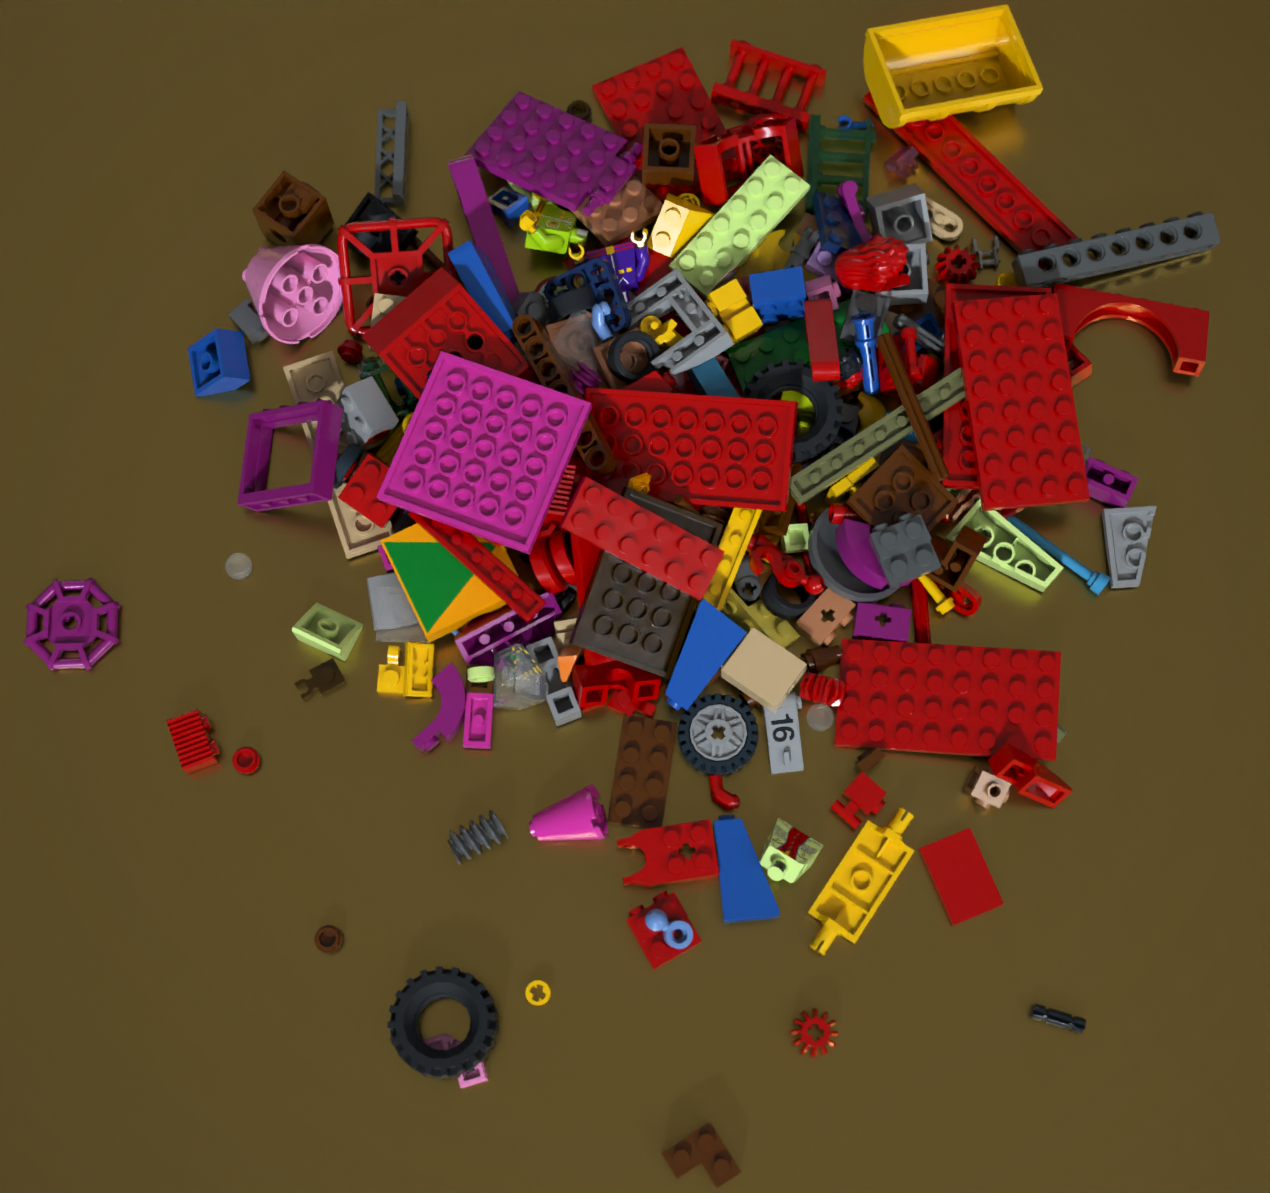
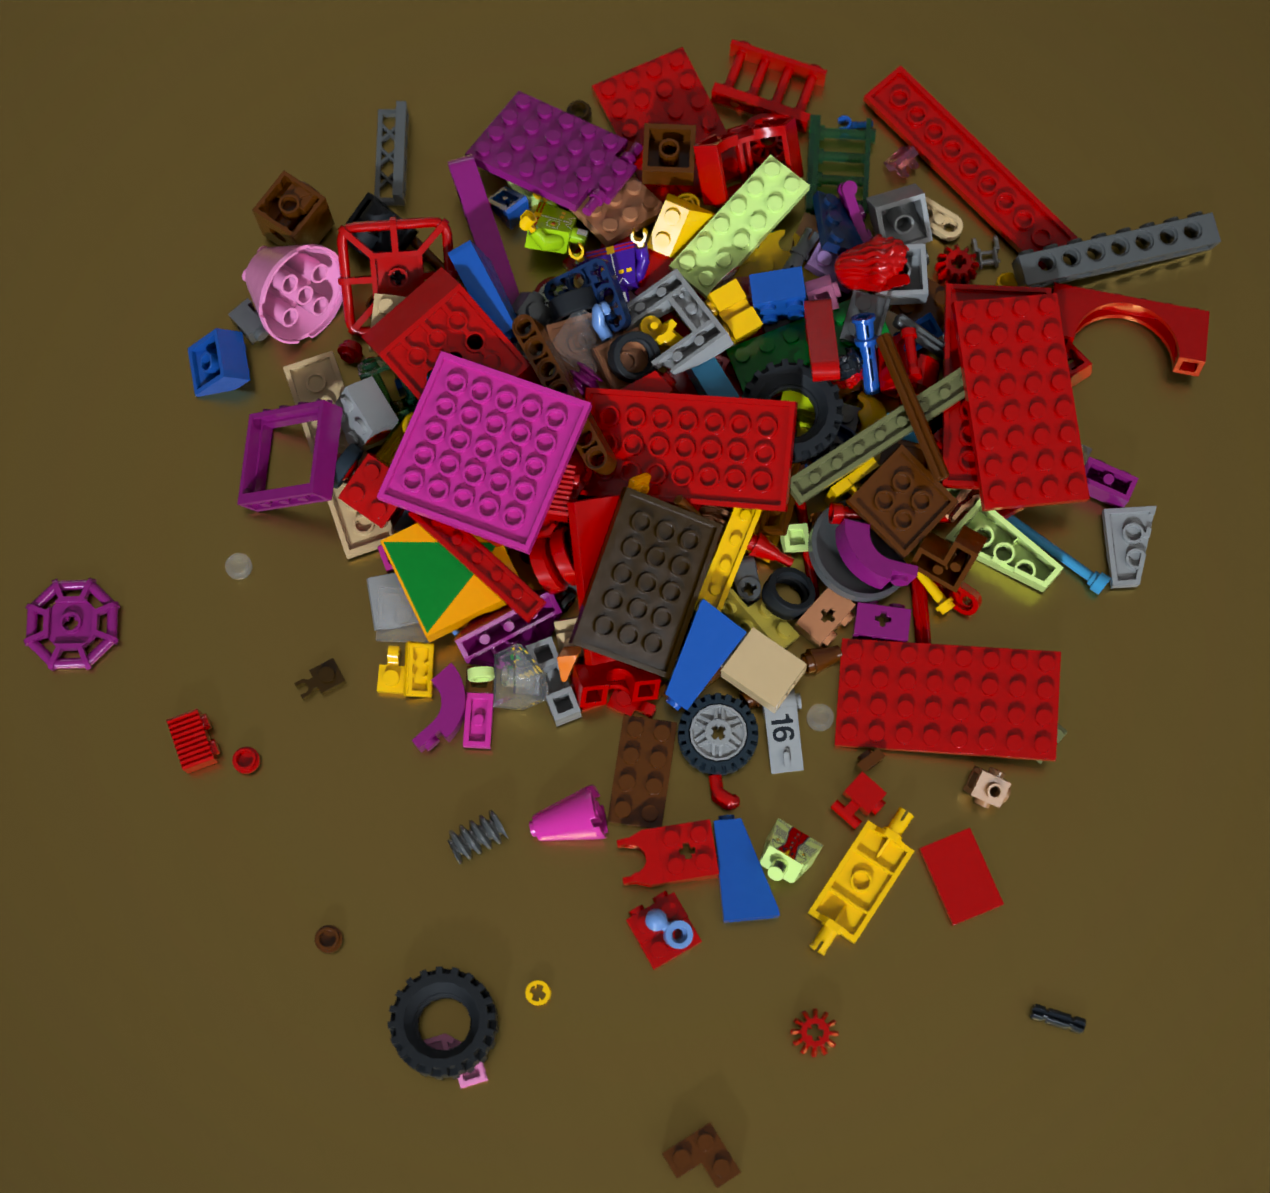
yellowish green slope [292,602,364,662] -> none
red plate [558,477,725,601] -> none
red piece [749,546,825,595] -> none
red gear [799,672,846,707] -> none
yellow container [863,4,1043,128] -> none
dark grey plate [869,513,941,589] -> none
red slope [988,743,1073,808] -> none

